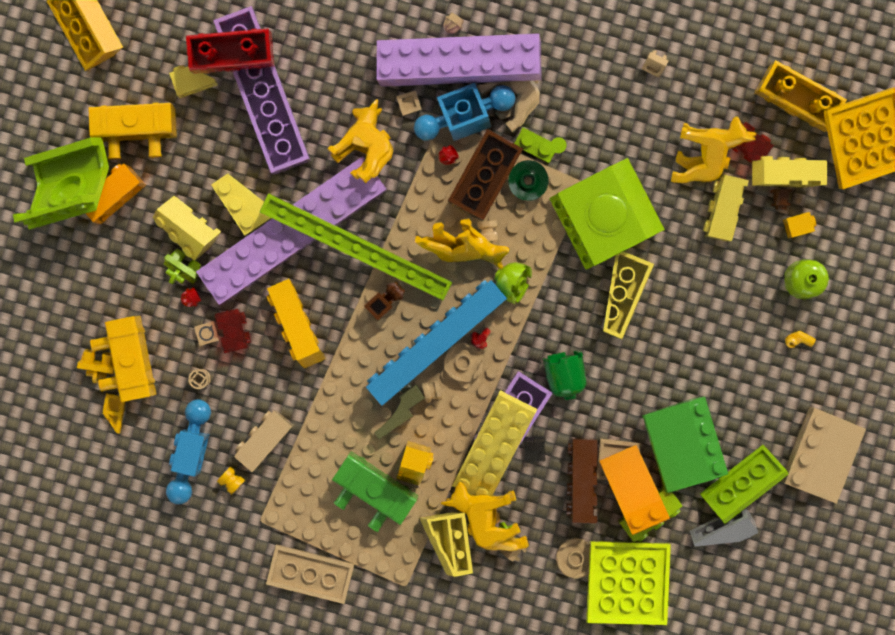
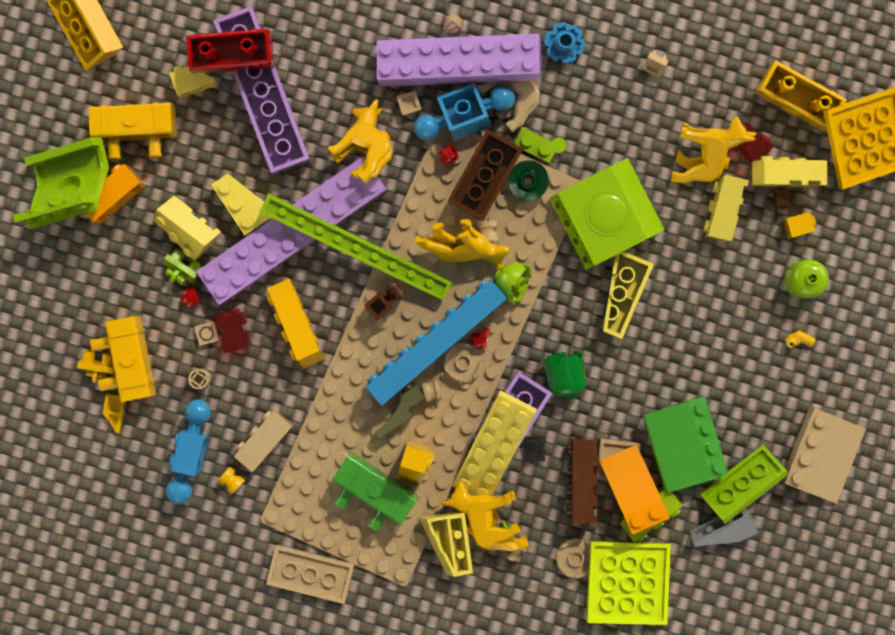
none -> dark azure plant [544,22,585,64]

